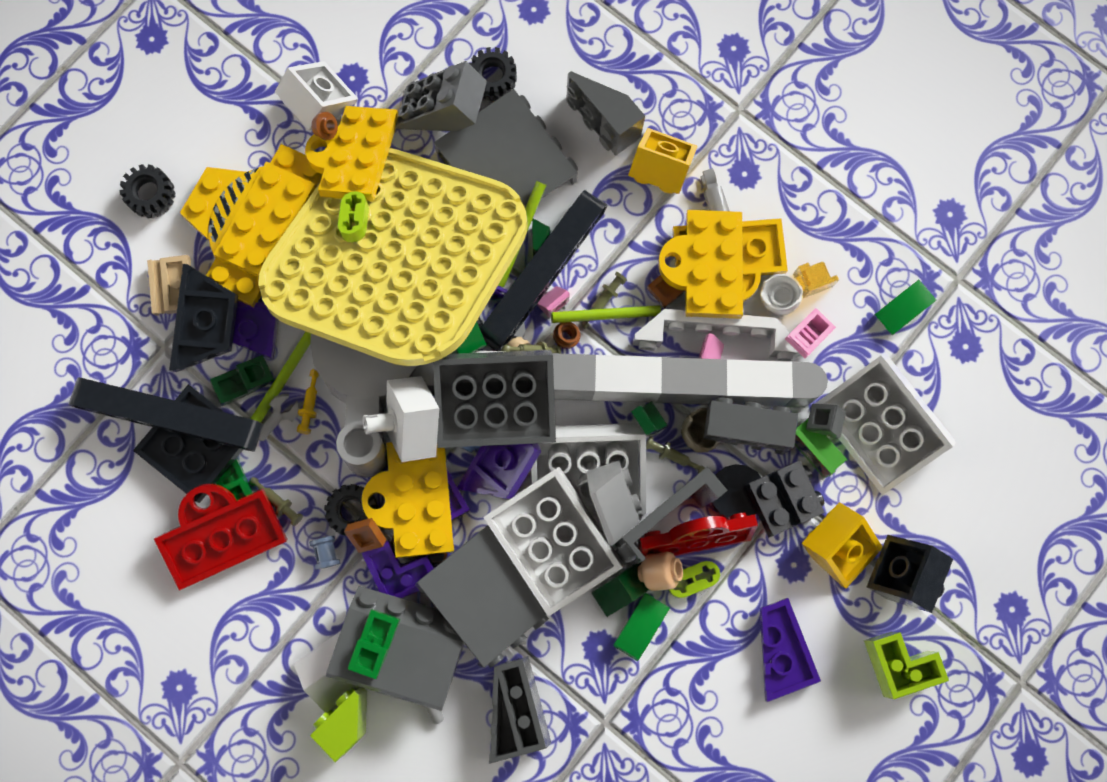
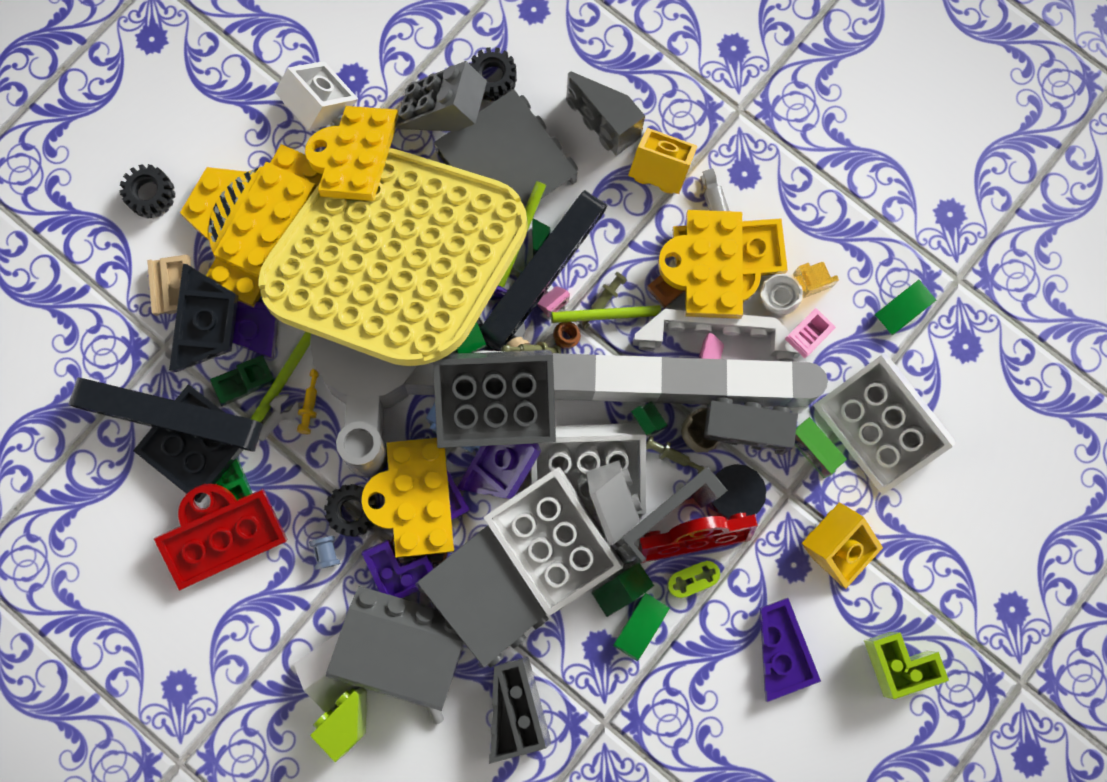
olive piece [249,477,303,526] -> none
dark orange plate [311,112,338,140] -> none
lime beam [338,191,369,243] -> none
dark orange plate [344,518,386,553] -> none
green slope [348,609,401,679] -> none
white brick [363,376,439,462] -> none
light nougat head [638,551,683,591] -> none
black plate [744,460,825,538] -> none
dark grey slope [806,404,846,438] -> none
black brick [866,535,953,613] -> none

